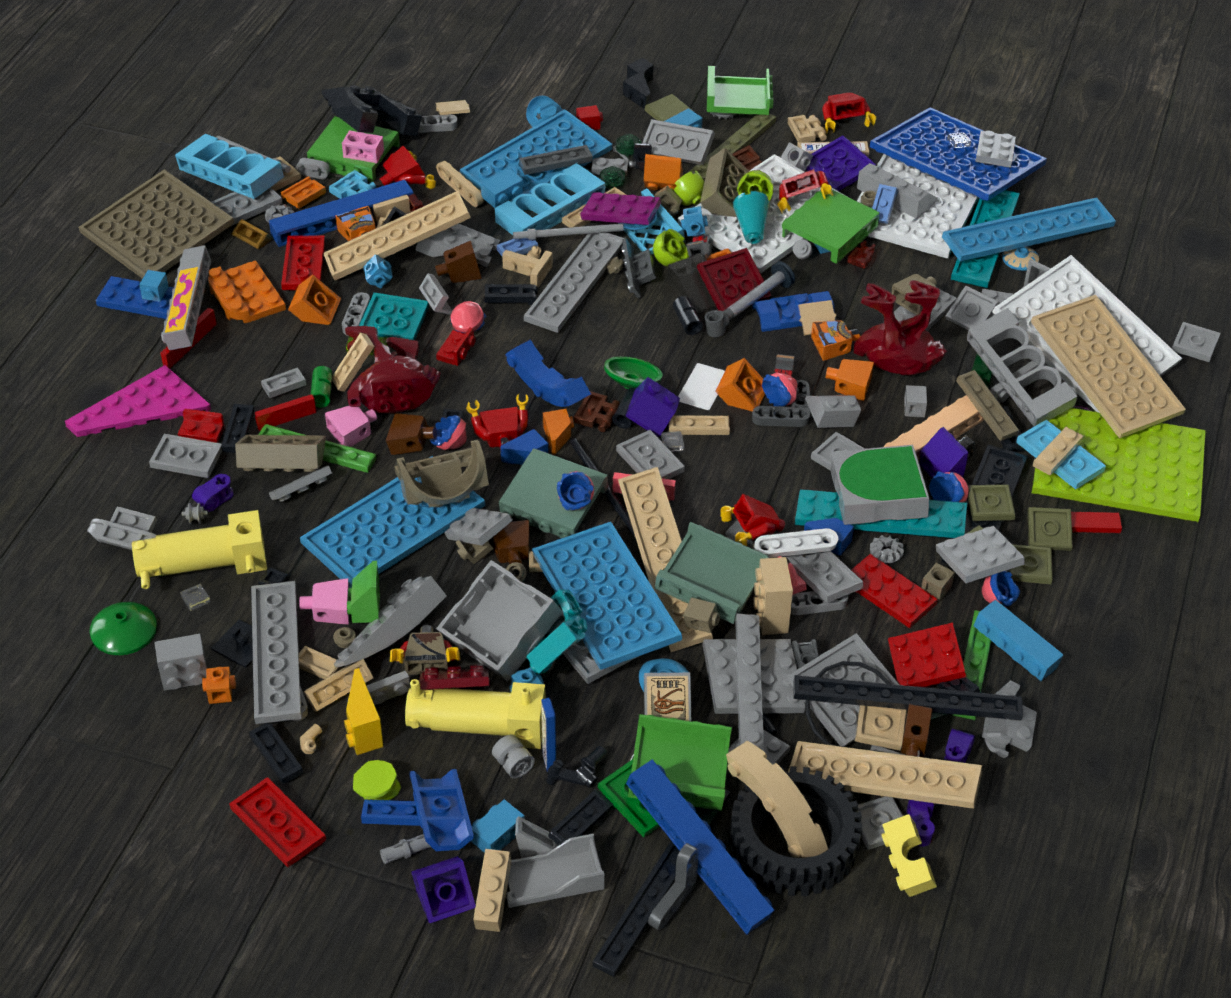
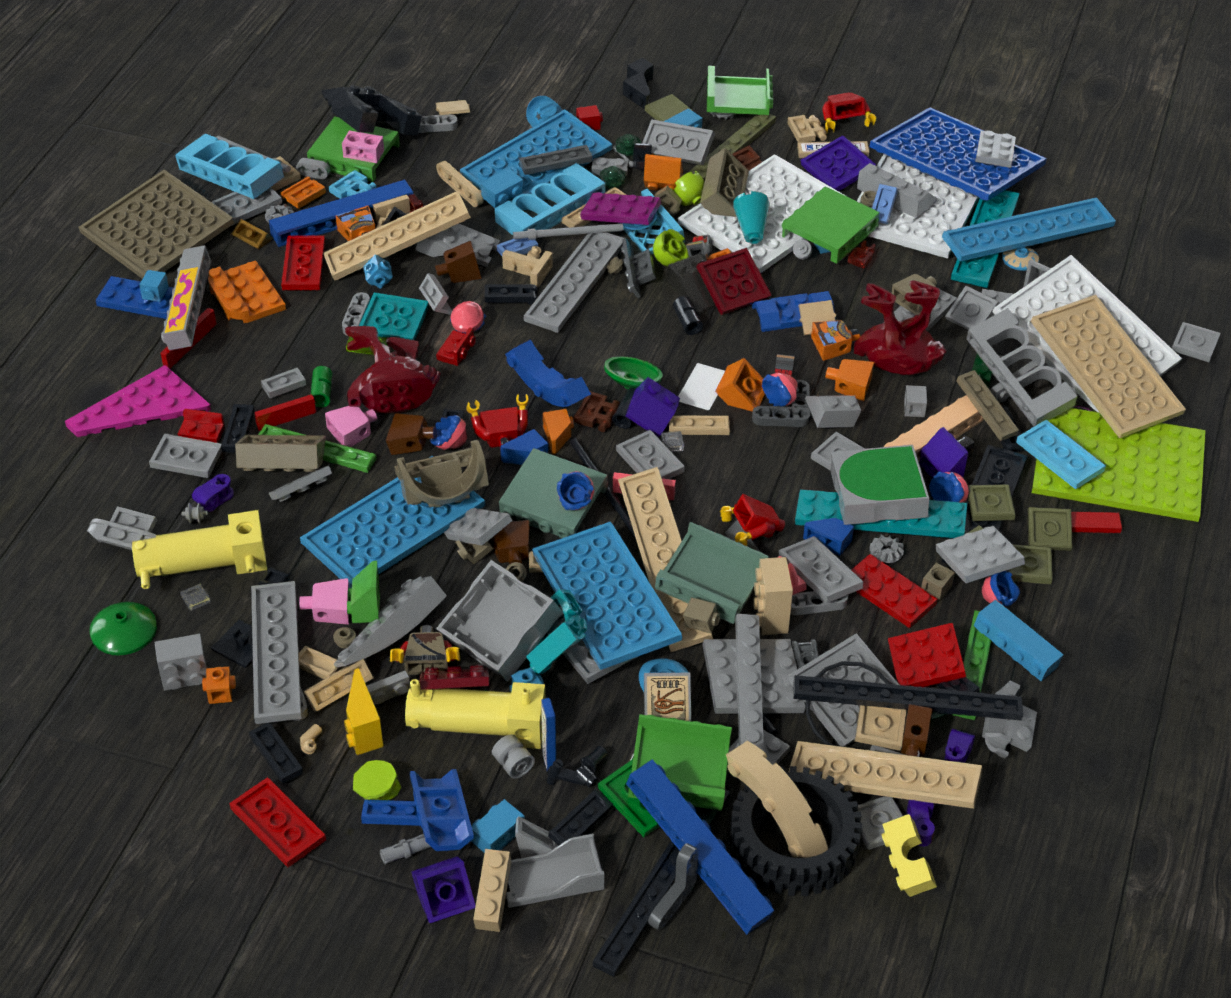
orange slope [288,275,341,325] -> none
tan plate [332,333,374,392] -> none
red torso [379,146,436,189] -> none
dark azure brick [681,206,708,237] -> none
piece [705,261,795,337] -> none
lime cylinder [737,170,774,201] -> none
white plate [754,528,838,558] -> none
red torso [777,169,834,213] -> none
light grey brick [781,142,813,171] -> none
clear tile [947,132,971,148] -> none
tan plate [1033,427,1083,476] -> none

